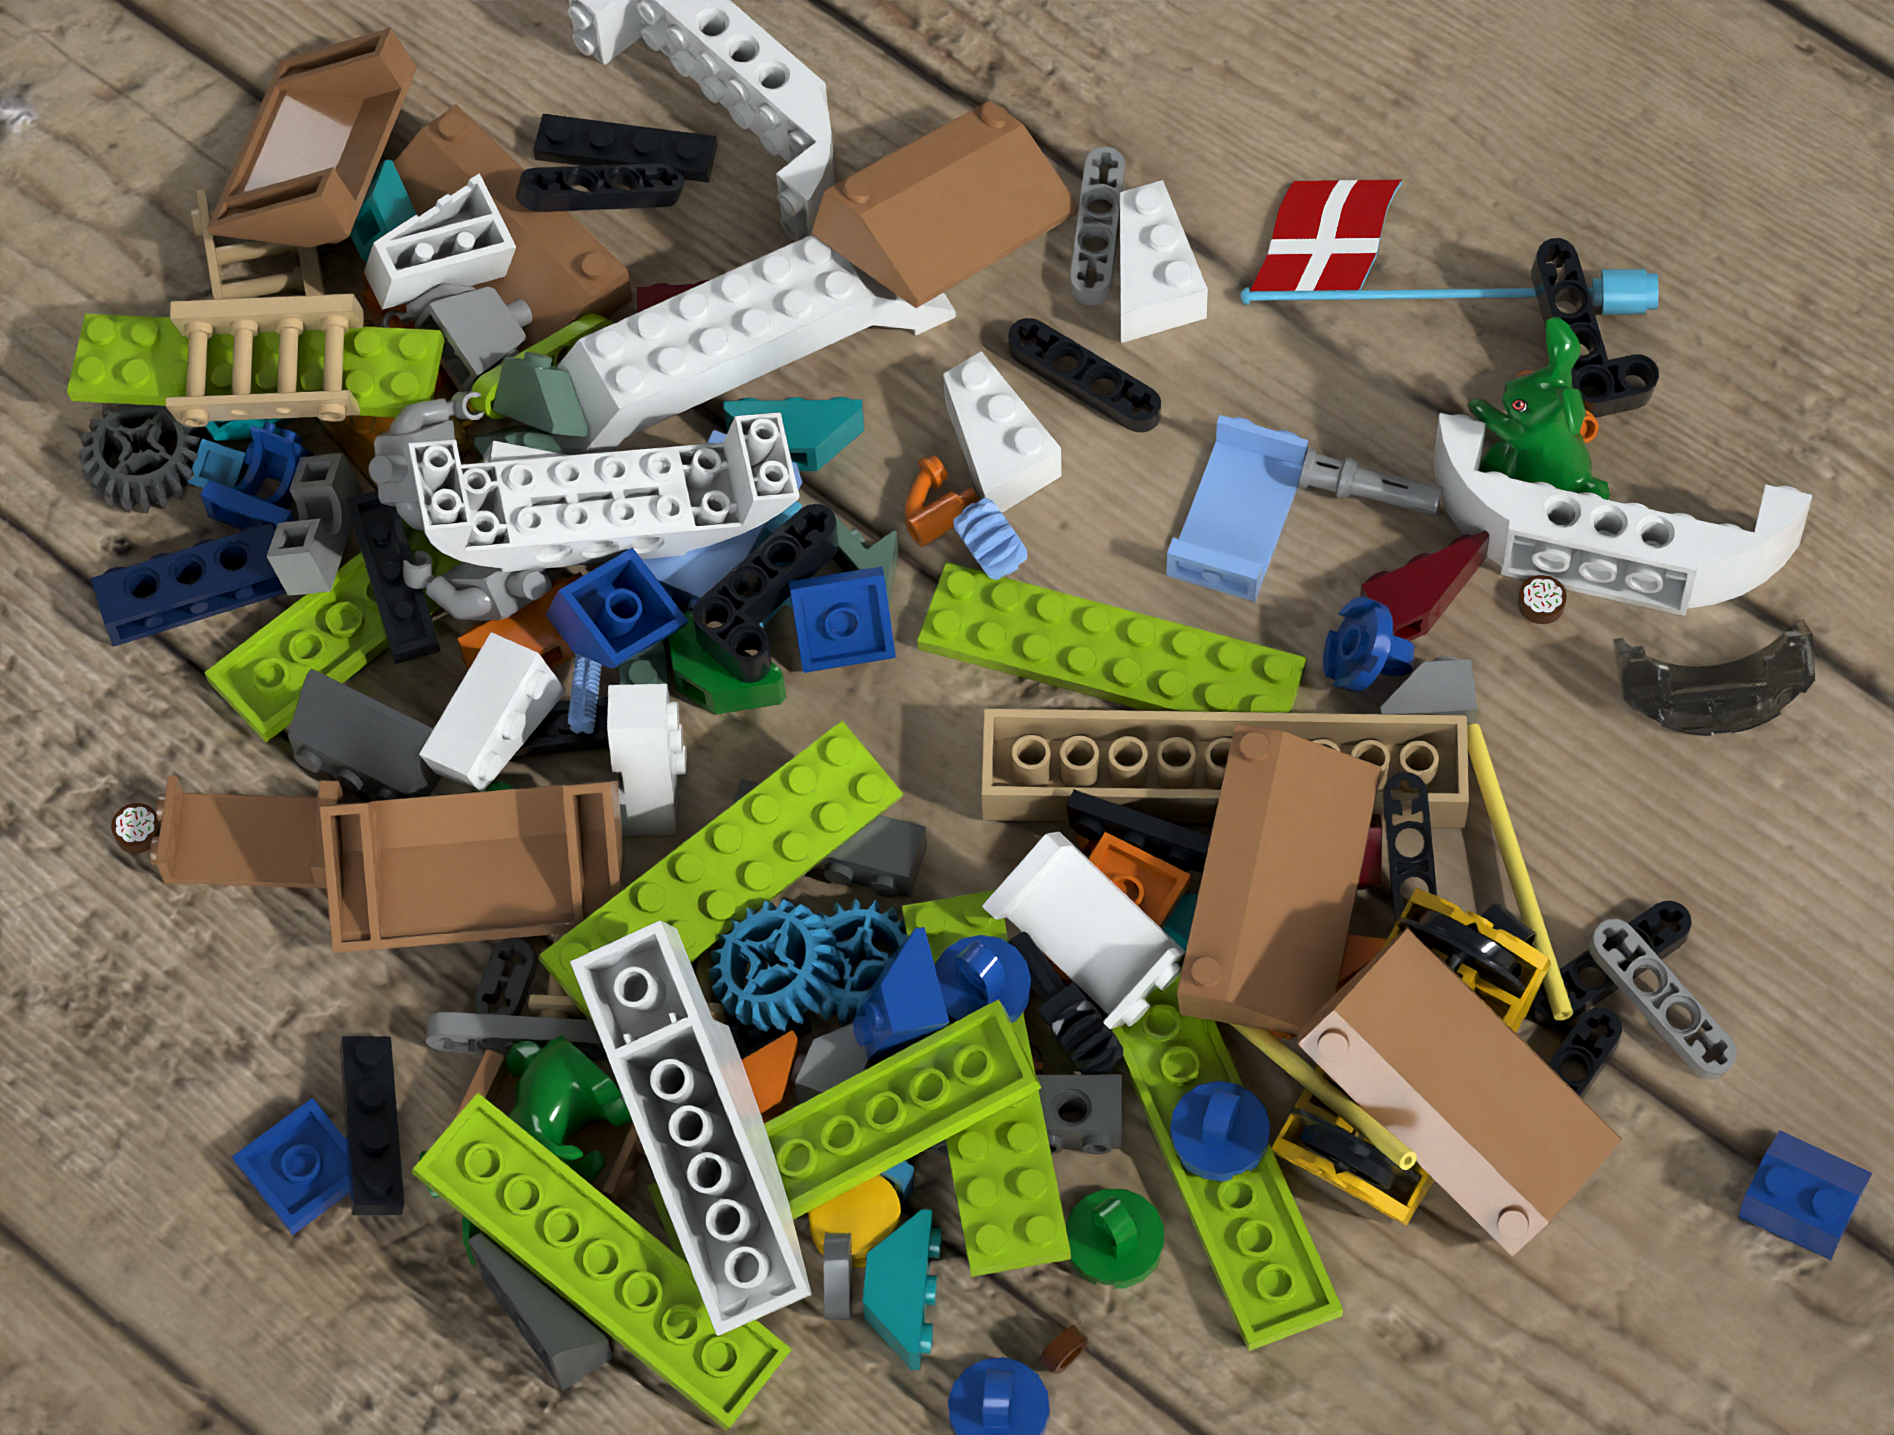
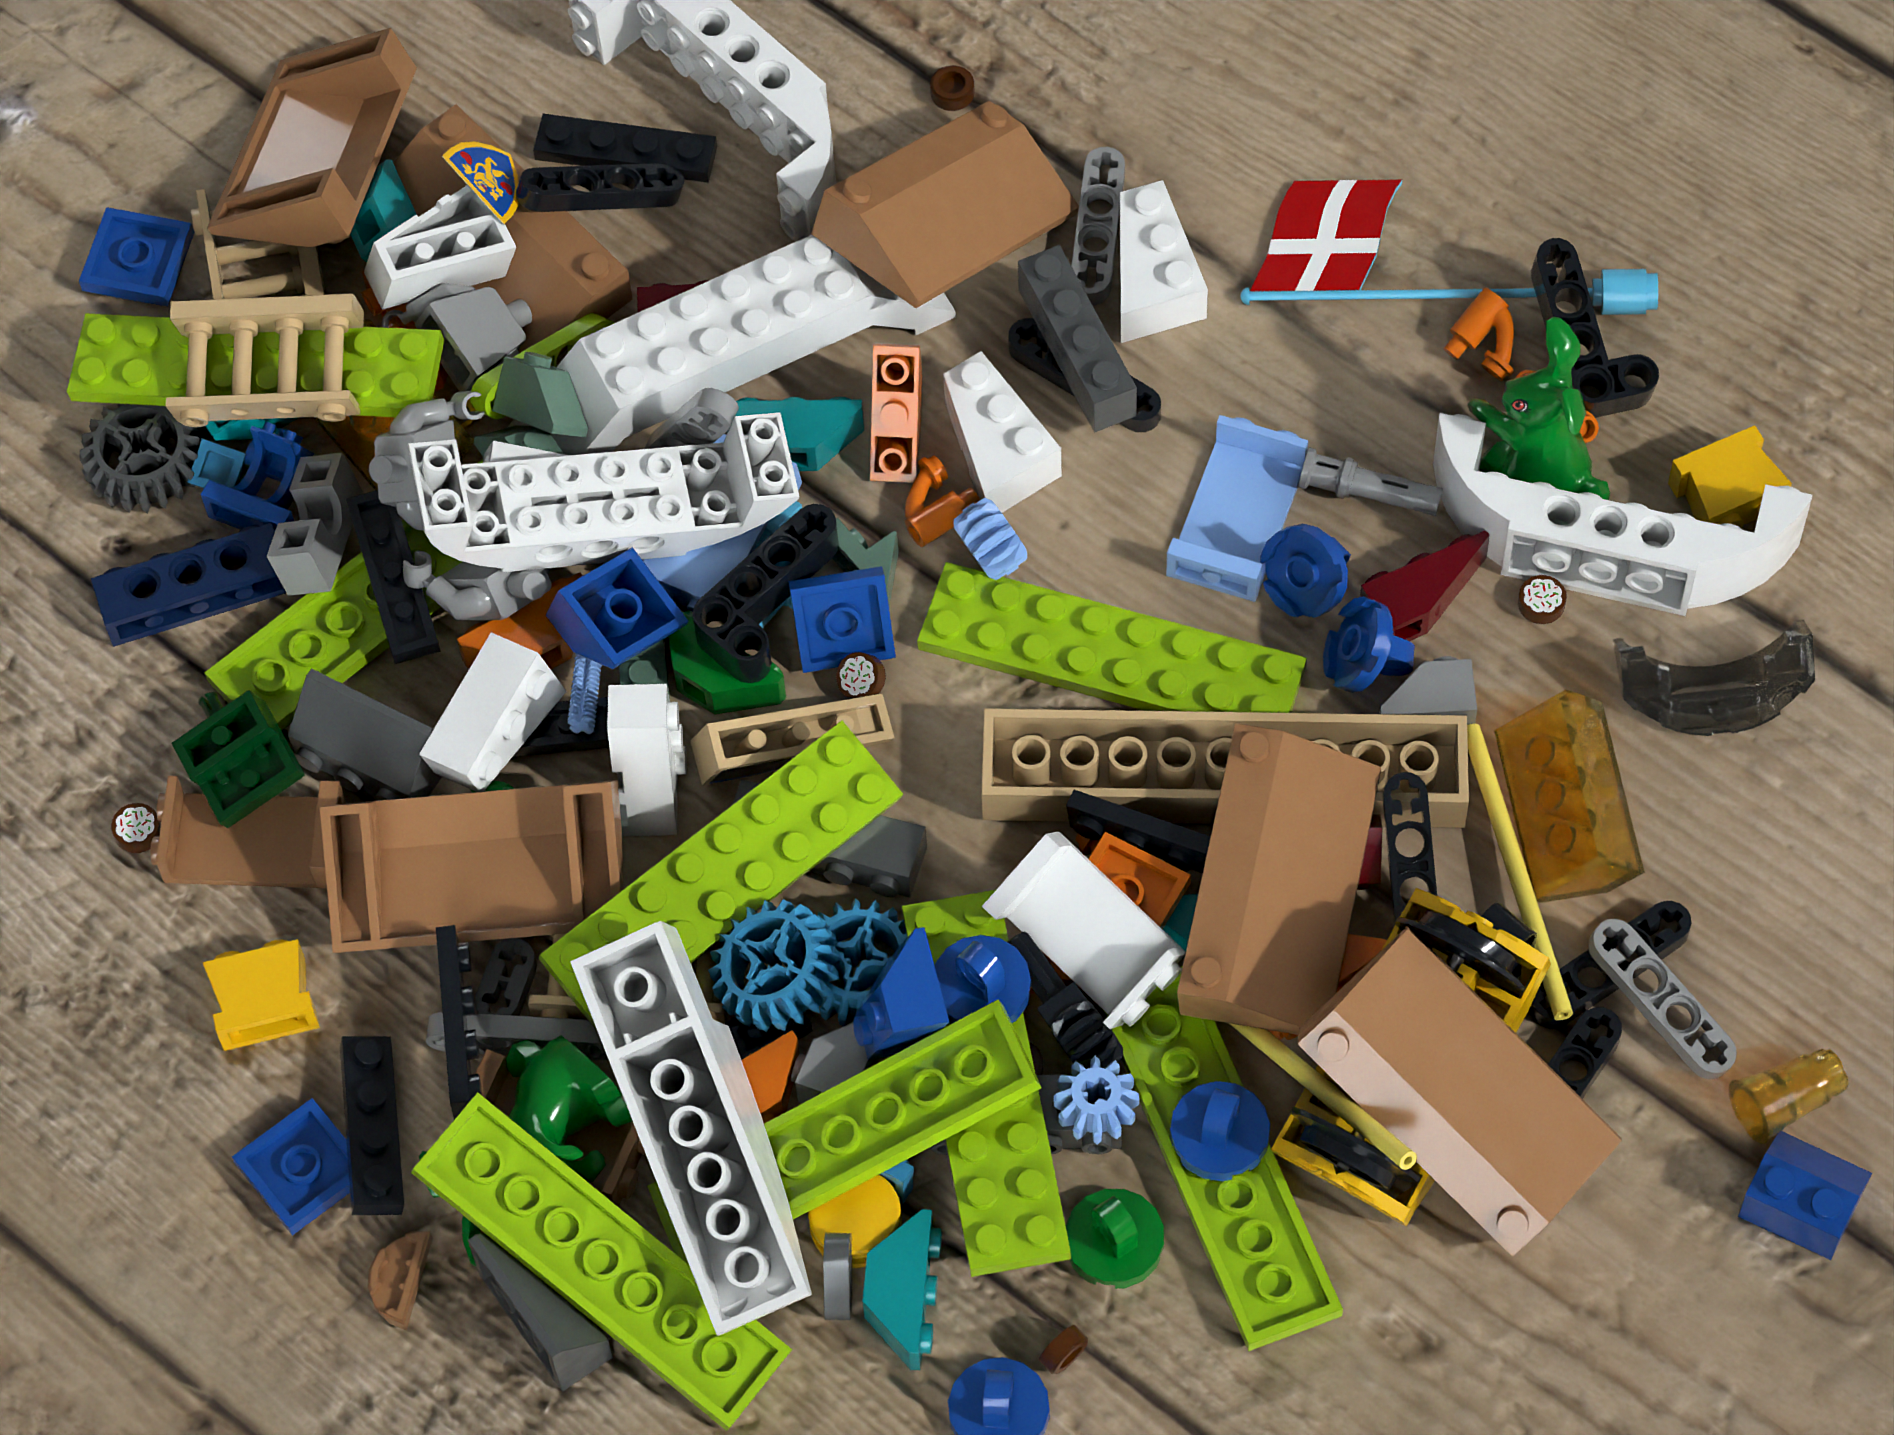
none -> blue plate [79,207,195,307]
none -> dark green plate [171,690,306,829]
none -> yellow hips [202,939,320,1051]
none -> medium nougat plate [368,1231,433,1331]
none -> black plate [436,925,483,1120]
none -> sticker [442,141,519,225]
none -> light grey beam [644,388,739,449]
none -> tan slope [690,694,895,786]
none -> tile [836,652,886,699]
none -> orange slope [870,343,922,483]
none -> reddish brown tile [930,65,975,111]
none -> dark grey brick [1018,245,1137,433]
none -> light blue gear [1054,1055,1139,1145]
none -> blue tile [1260,523,1351,618]
none -> orange plant [1443,287,1514,381]
none -> clear yellow slope [1494,689,1645,903]
none -> yellow hips [1668,425,1792,528]
none -> clear yellow plant [1729,1049,1849,1144]

